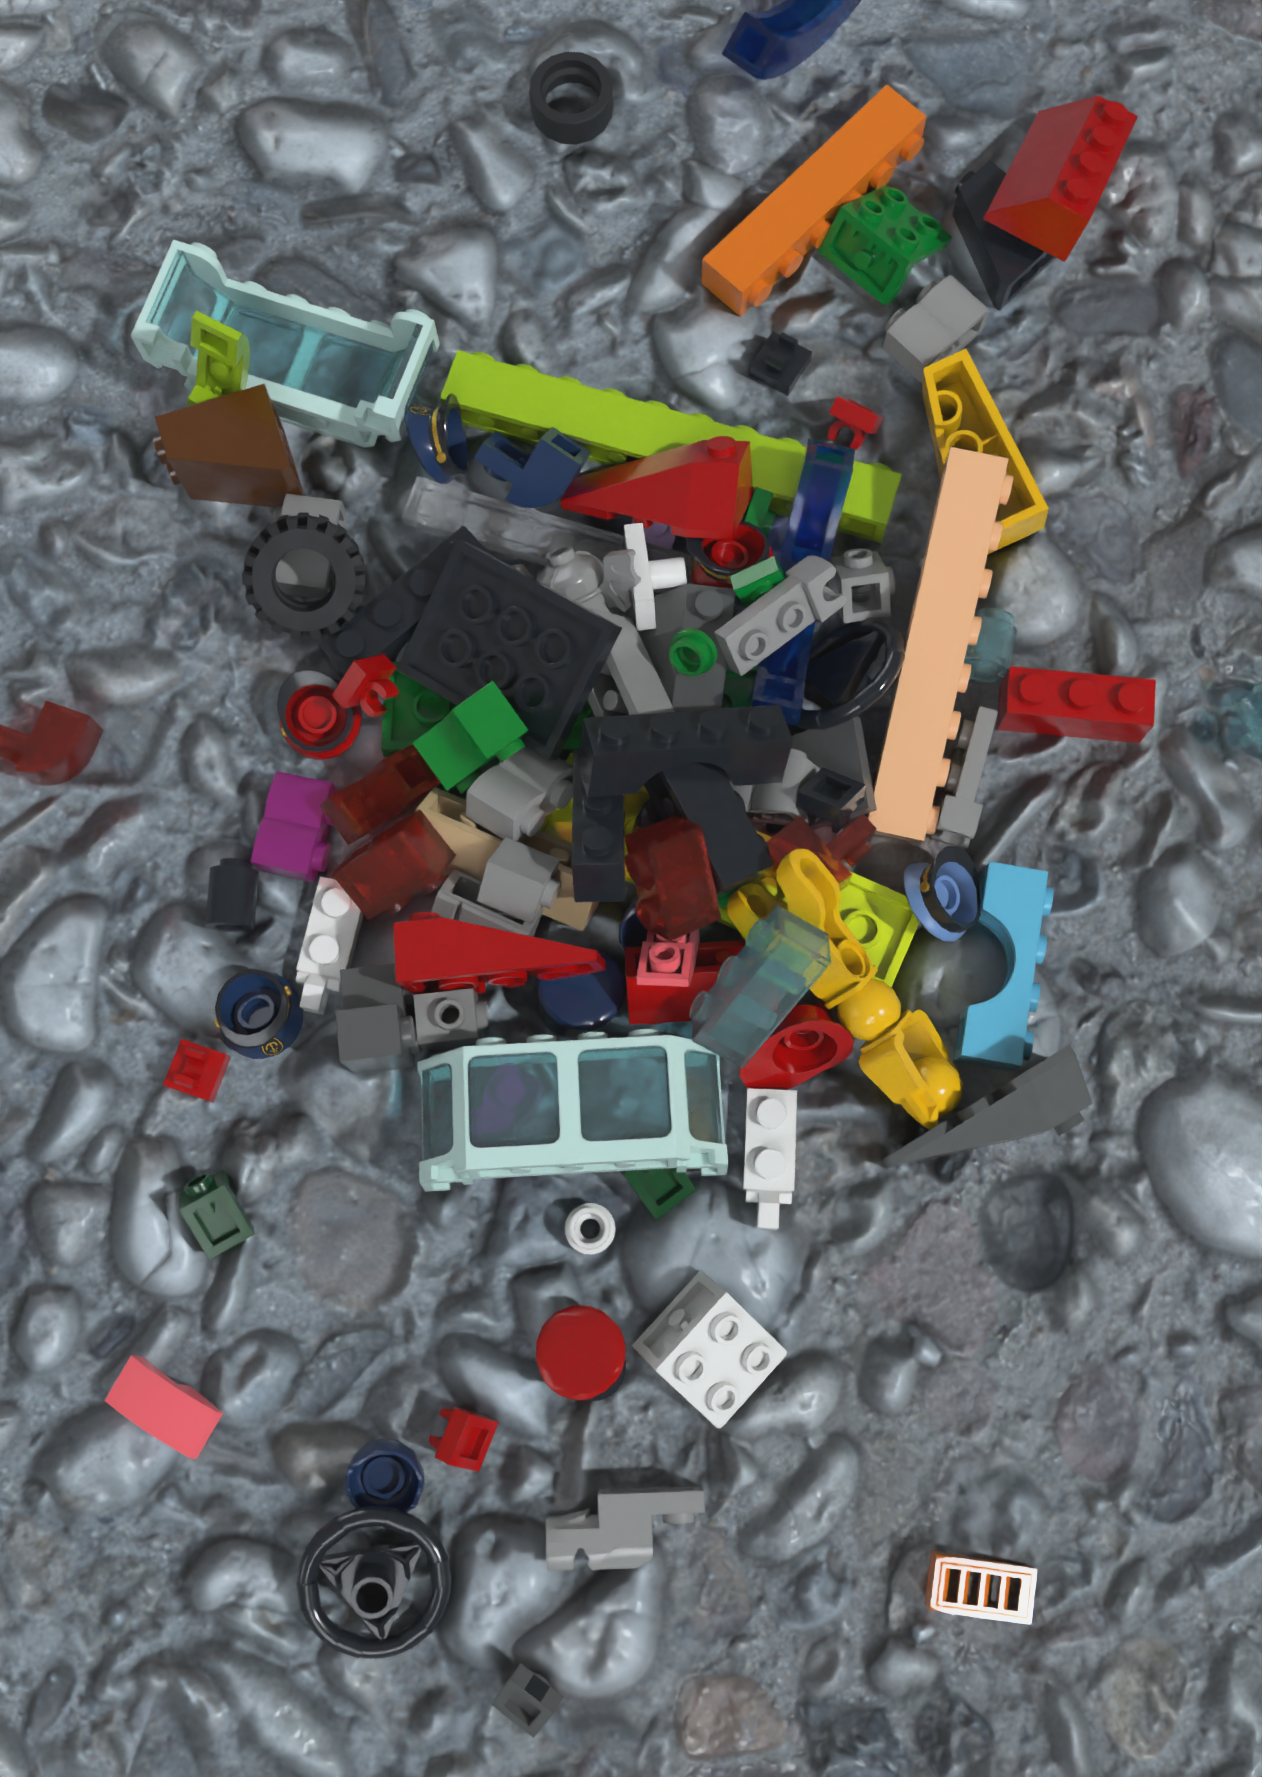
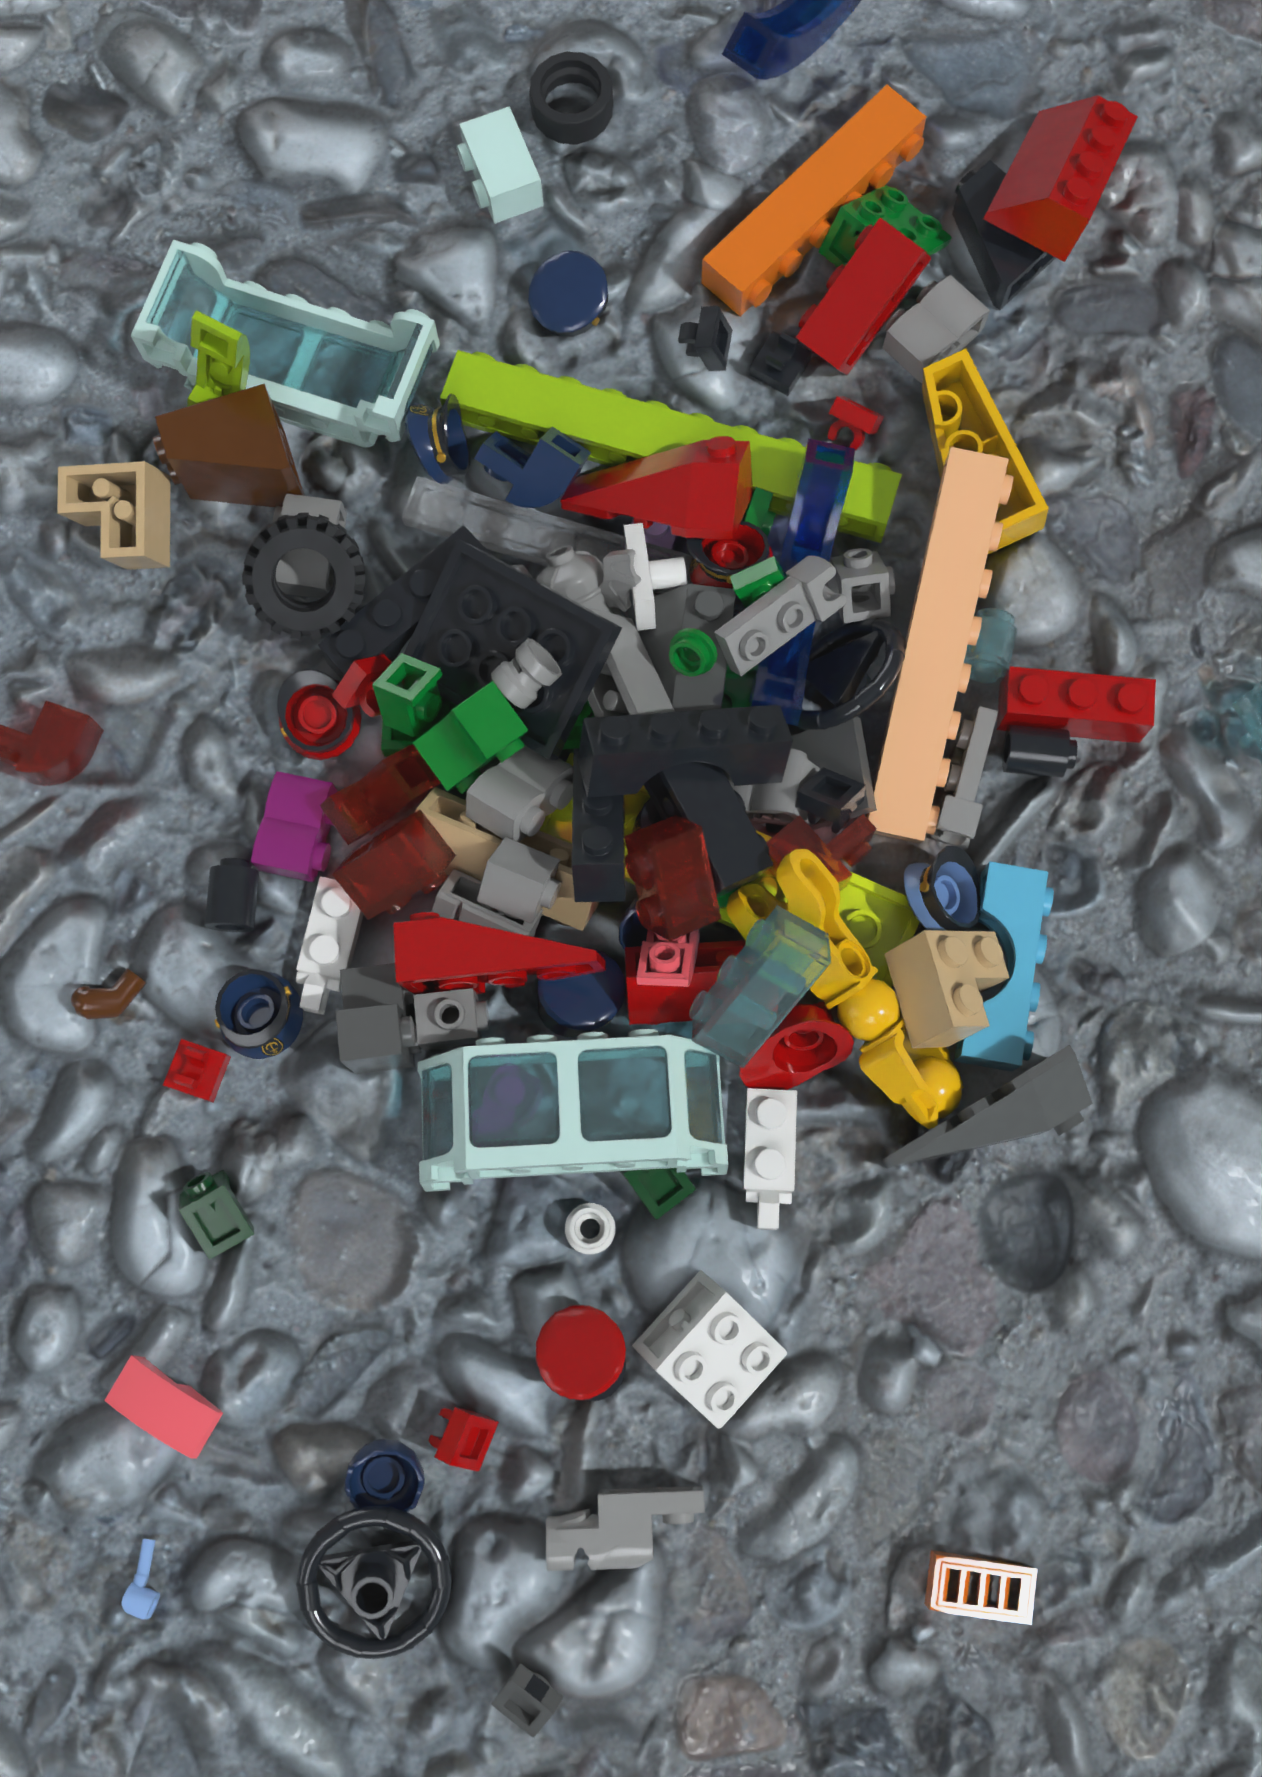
none -> tan brick [57,461,171,570]
none -> reddish brown arm [71,968,147,1020]
none -> light blue hand [122,1539,160,1620]
none -> green brick [372,653,443,738]
none -> light aqua brick [456,106,544,224]
none -> light grey wheel [491,638,562,709]
none -> dark blue piece [528,251,609,337]
none -> black tile [678,306,733,371]
none -> red brick [795,217,932,375]
none -> tan brick [885,930,1010,1048]
none -> black brick [1002,724,1078,777]

